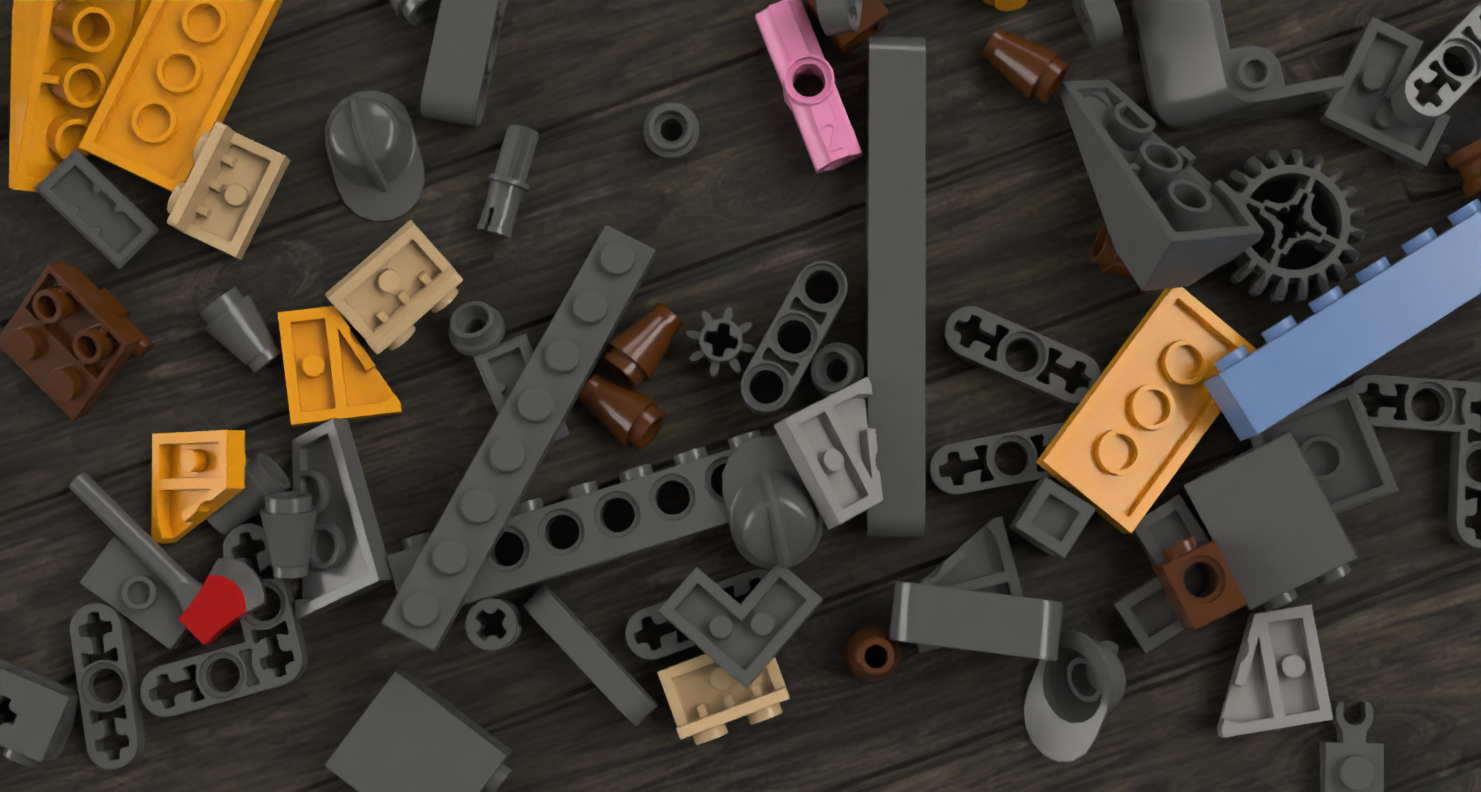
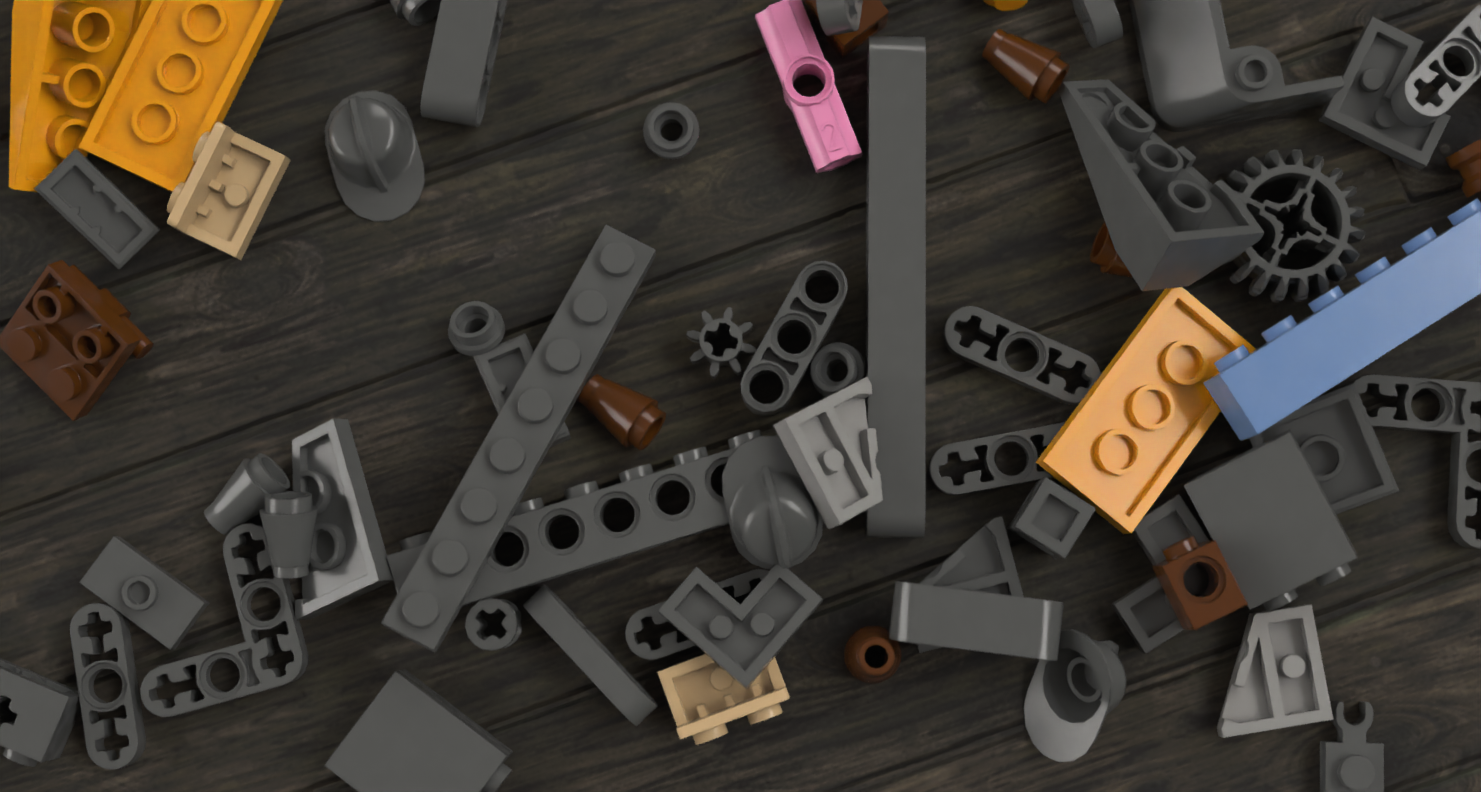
piece [69,472,267,645] -> none
light orange wing [151,430,246,543] -> none
dark grey cone [200,287,282,374] -> none
light orange wing [277,306,402,427] -> none
tan bracket [325,220,463,355] -> none
dark grey axle [476,124,539,239] -> none
reddish brown cone [601,303,682,389] -> none

